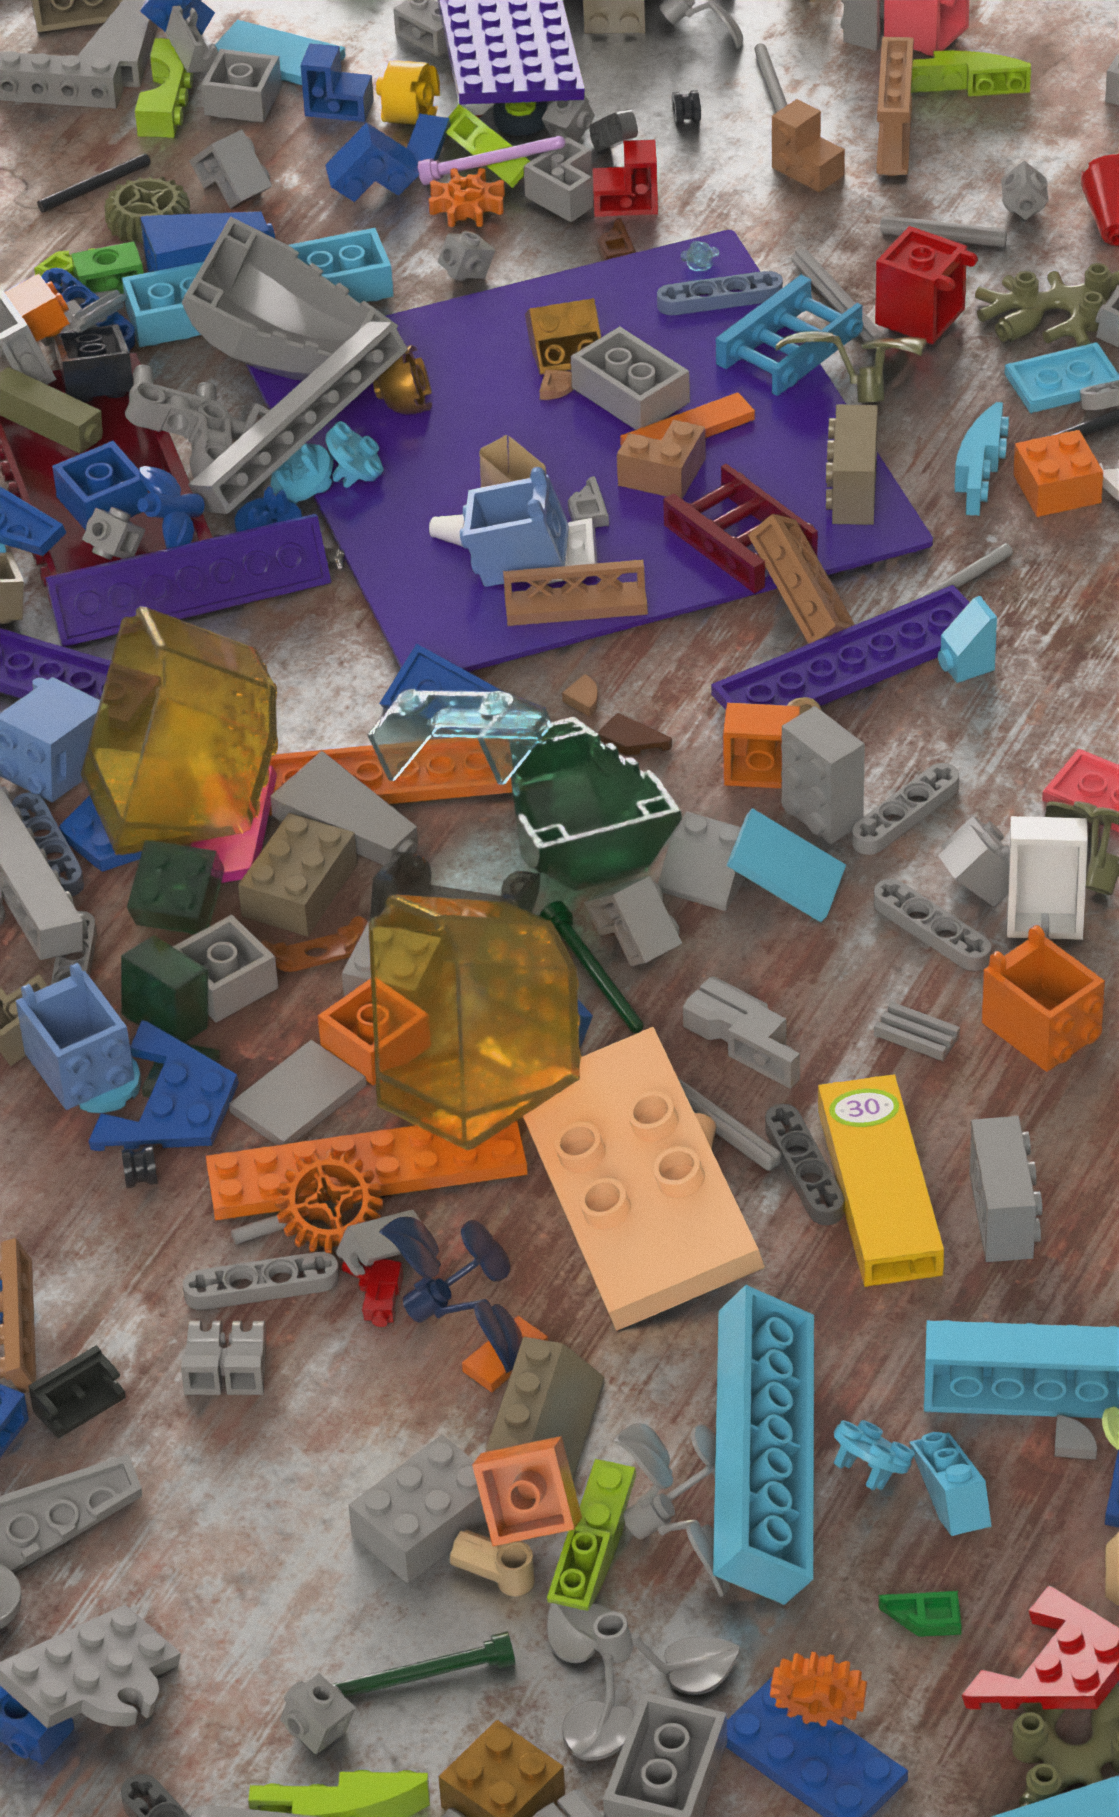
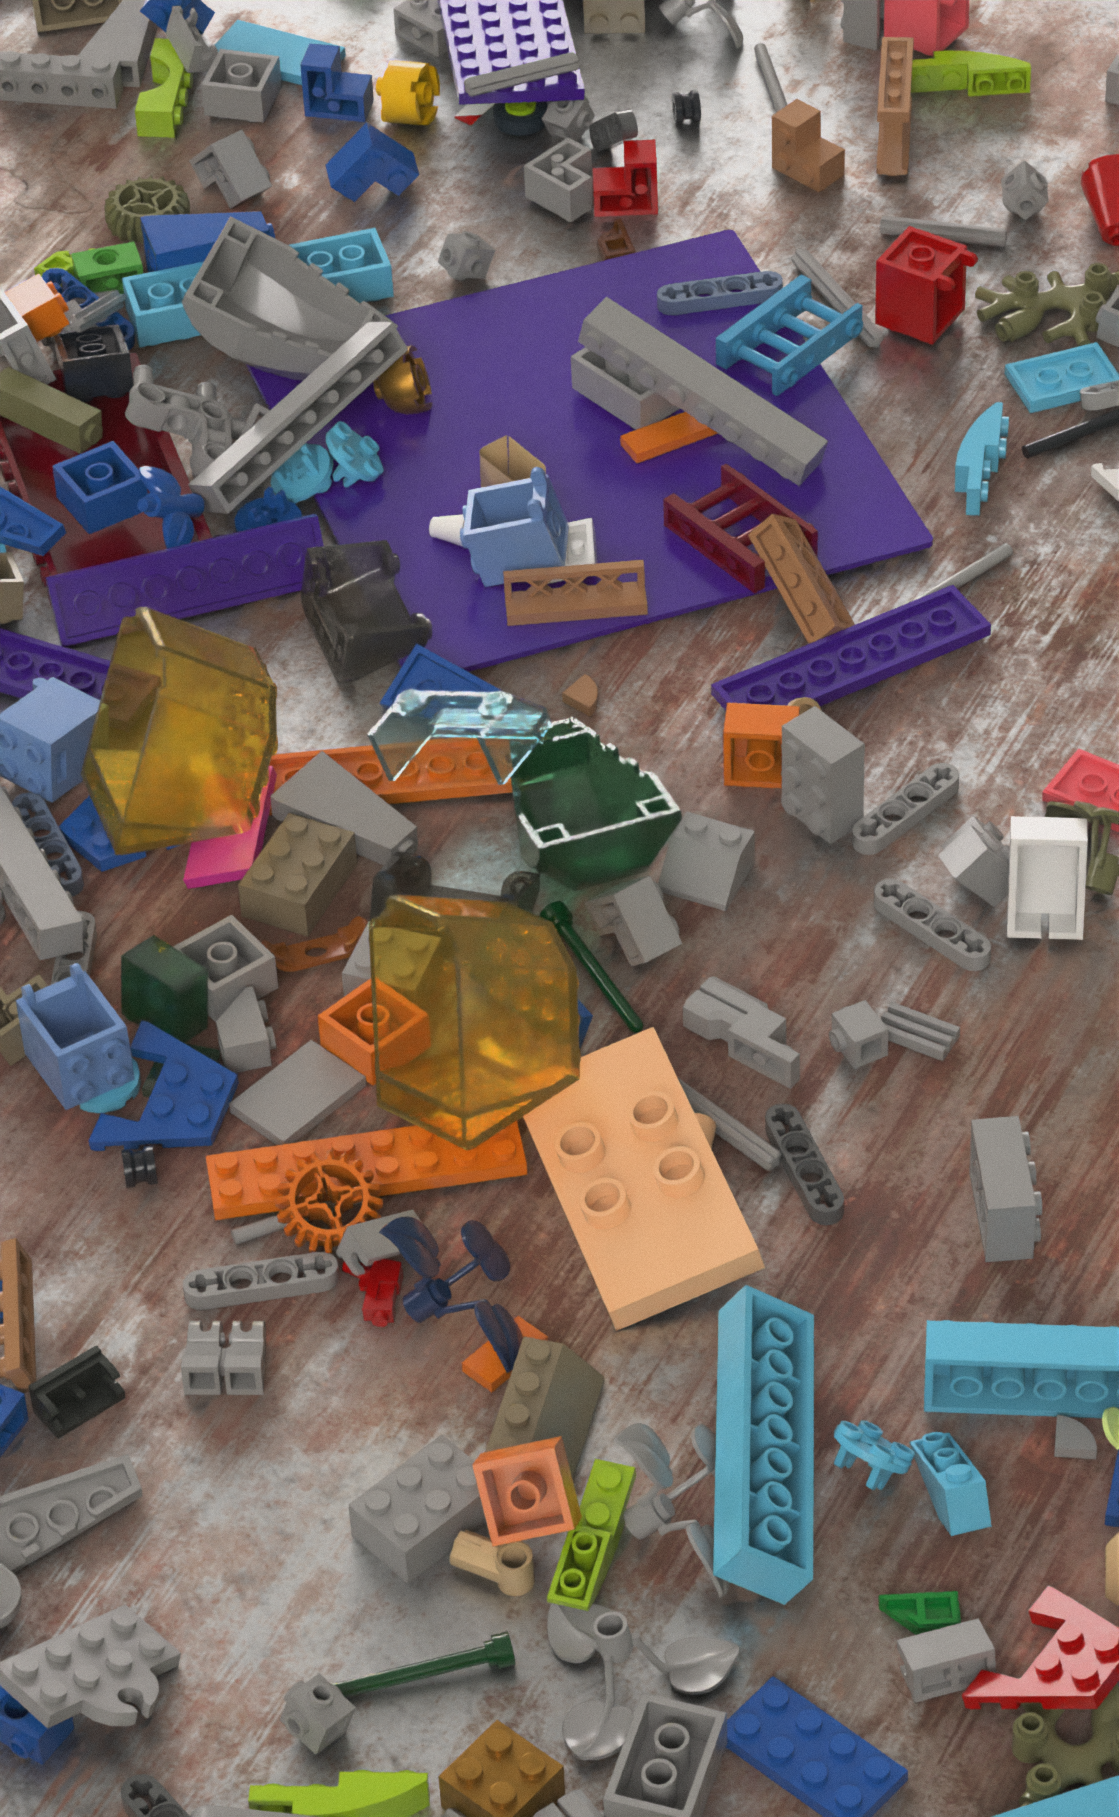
black bar [37,153,151,213] -> none
light grey brick [82,507,146,560] -> none
clear green brick [127,840,225,934] -> none
blue tile [407,113,451,167] -> none
lavender piece [418,136,565,186] -> none
orange gear [428,168,505,227] -> none
lime slope [446,104,530,188] -> none
pearl gold slope [525,298,601,375] -> none
medium nougat tile [539,370,574,400] -> none
light grey tile [568,476,609,528] -> none
reddish brown tile [597,713,672,756] -> none
medium nougat brick [617,420,706,499] -> none
clear light blue plate [681,241,719,271] -> none
medium azure tile [726,808,846,922] -> none
orange gear [770,1652,867,1726] -> none
olive plant [775,331,926,403] -> none
yellow brick [818,1074,944,1287] -> none
dark tan brick [826,404,878,525] -> none
medium azure slope [938,596,997,683] -> none
orange container [982,925,1105,1072] -> none
orange brick [1013,430,1103,517] -> none
none -> light grey slope [216,986,276,1073]
none -> clear smoke windscreen [301,540,432,684]
none -> light grey axle [464,52,580,97]
none -> light grey brick [578,297,828,486]
none -> light grey brick [829,1000,888,1069]
none -> light grey hinge [897,1618,996,1703]

